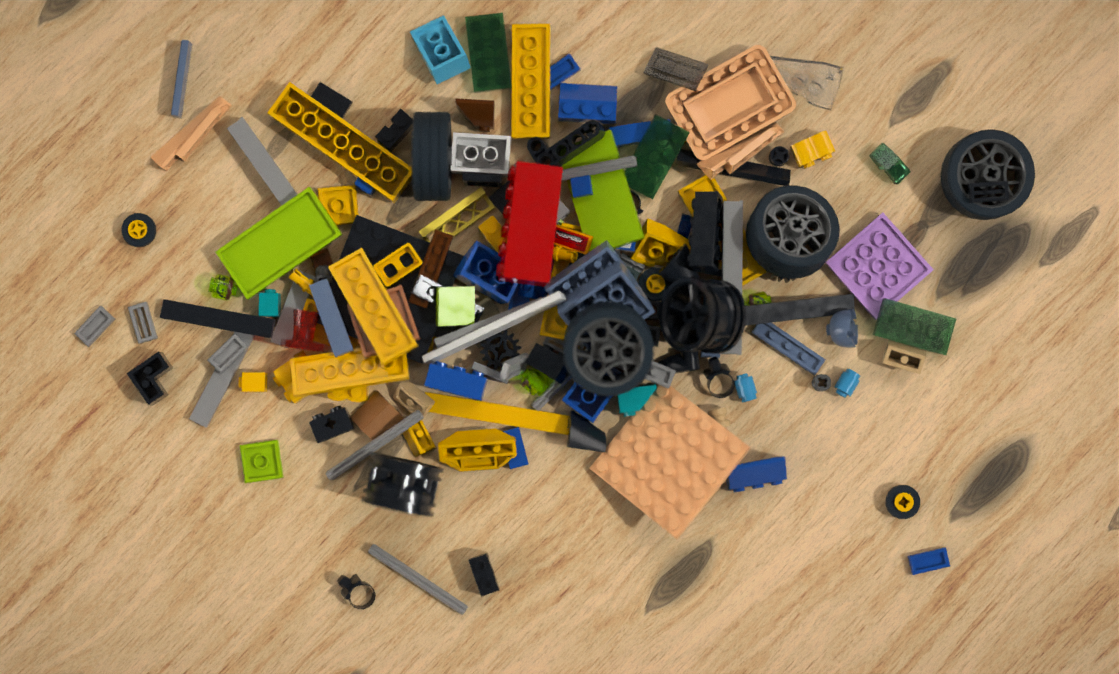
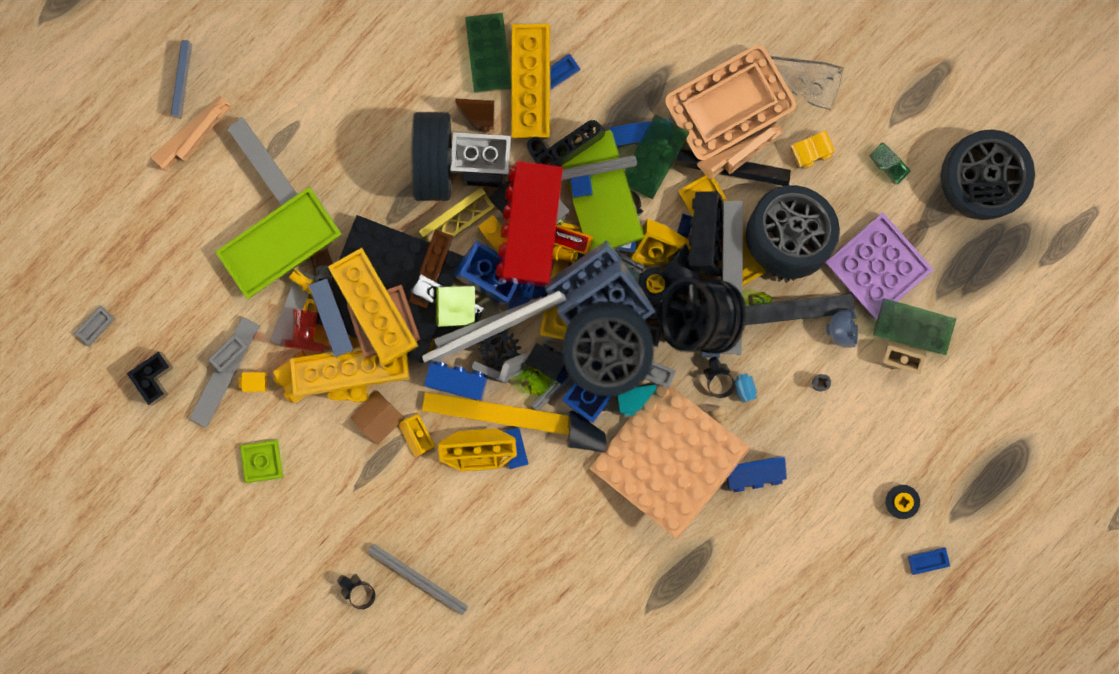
black wheel [121,213,156,247] -> none
light grey tile [128,302,158,344] -> none
black tile [160,299,276,339] -> none
clear neon green head [208,274,238,301] -> none
teal brick [259,289,281,317] -> none
yellow brick [267,82,412,204] -> none
black brick [309,405,355,443] -> none
black tile [311,82,353,118] -> none
yellow tile [317,185,359,226] -> none
light grey axle [326,410,424,481] -> none
blue tile [355,178,375,196] -> none
black wheel [361,453,444,517] -> none
yellow piece [373,243,422,287] -> none
black brick [375,108,413,152] -> none
tan slope [392,380,435,420] -> none
medium azure slope [410,15,471,84] -> none
black brick [469,552,500,597] -> none
blue slope [558,83,617,124] -> none
clear smoke piece [644,47,708,91] -> none
black piece [658,352,700,374] -> none
sand blue tile [751,323,826,376] -> none
black wheel [769,146,789,167] -> none
dark azure brick [834,368,860,398] -> none

